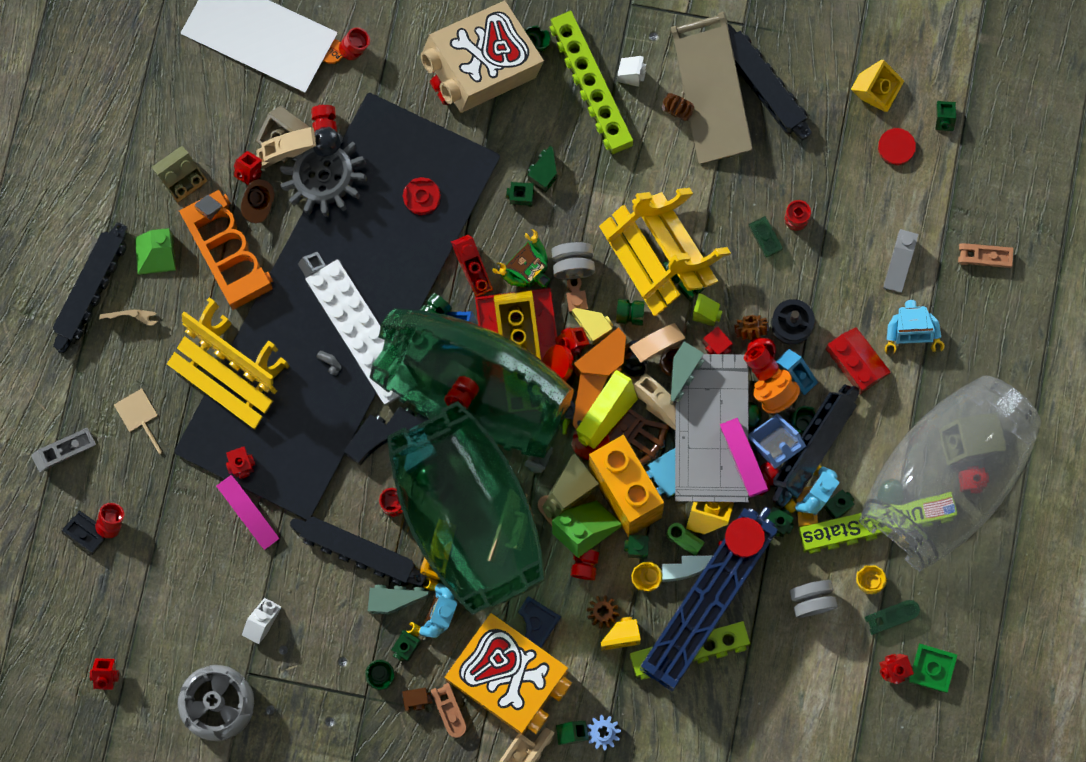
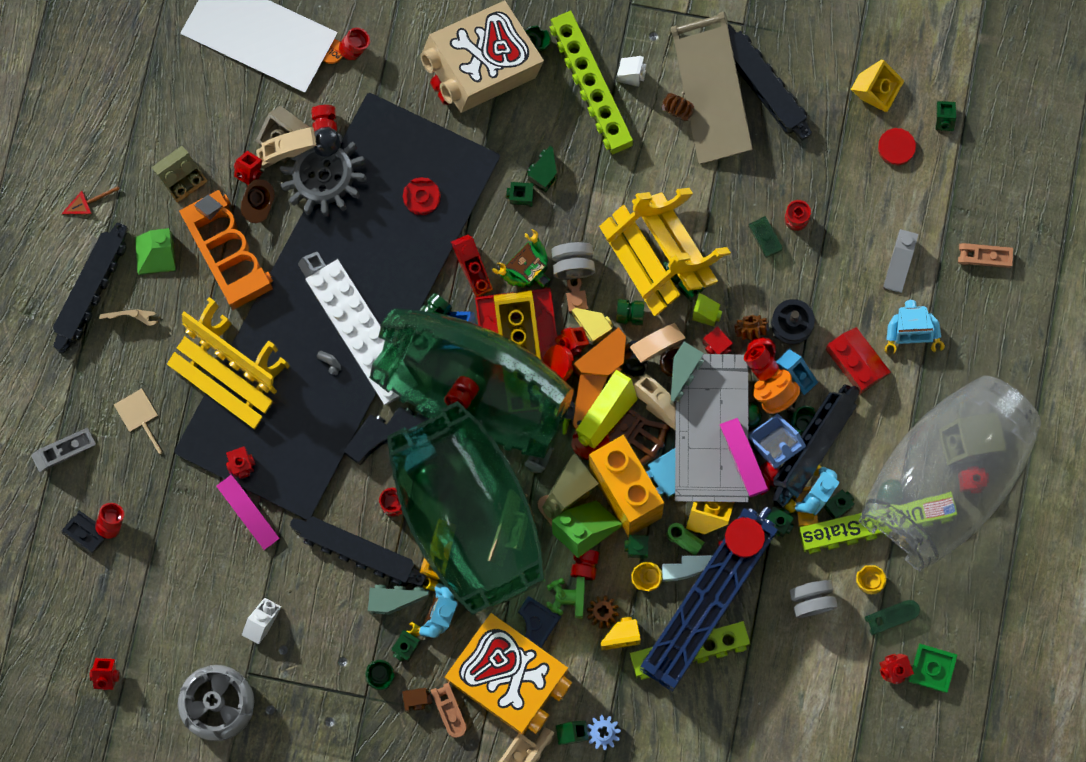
none -> piece [62,186,120,215]
none -> bright green piece [546,577,585,619]

